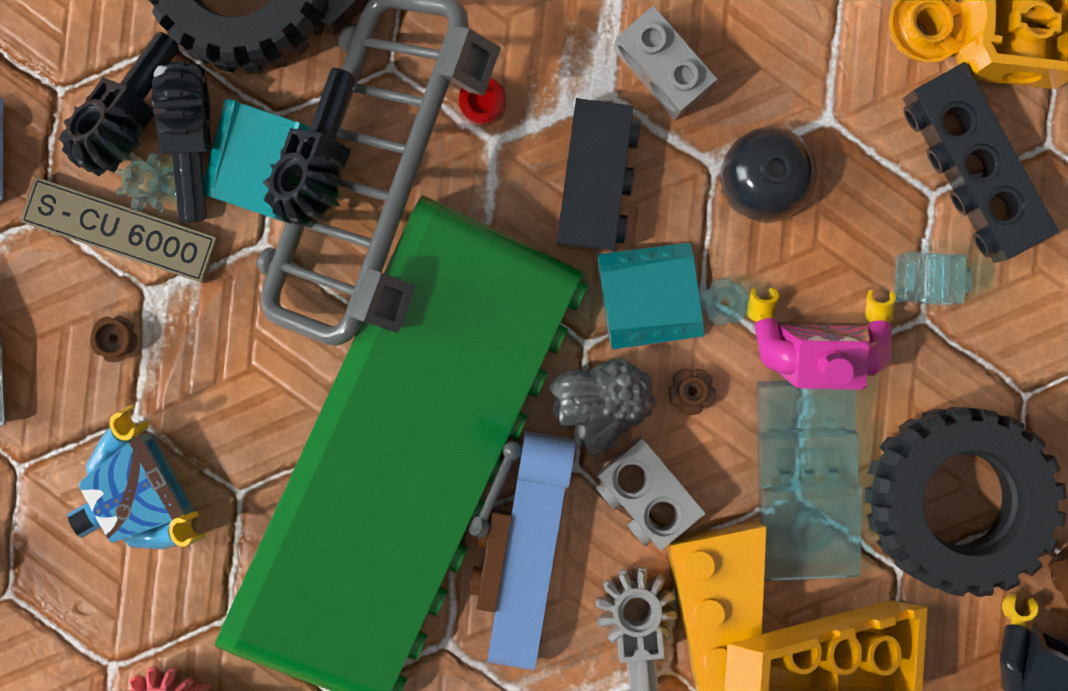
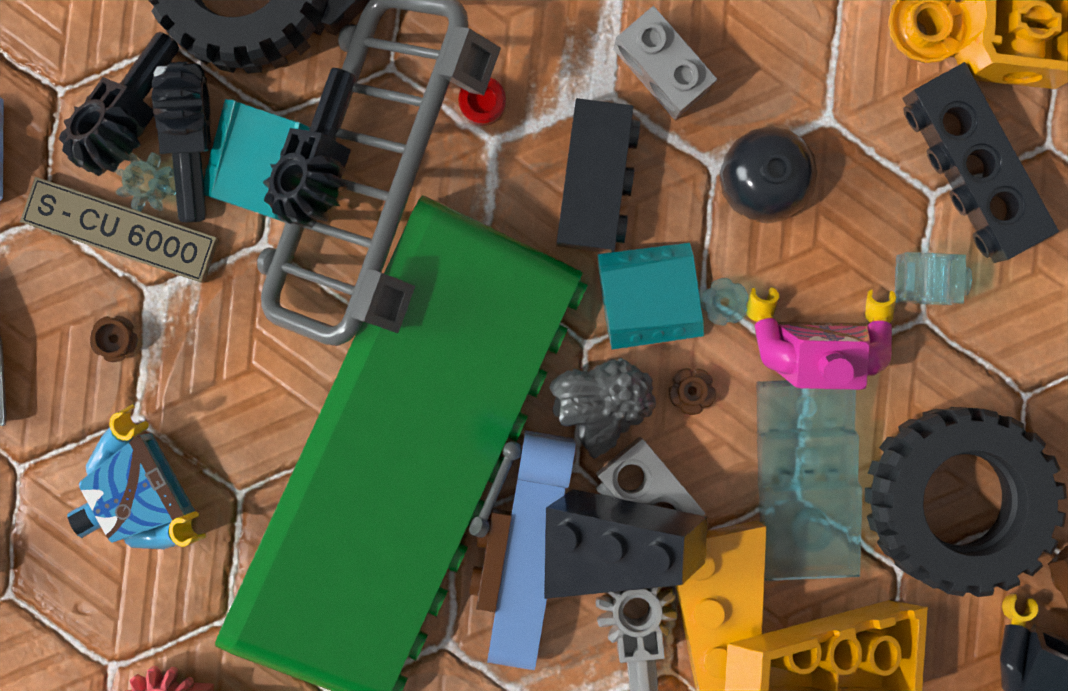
none -> black wedge [544,489,708,599]

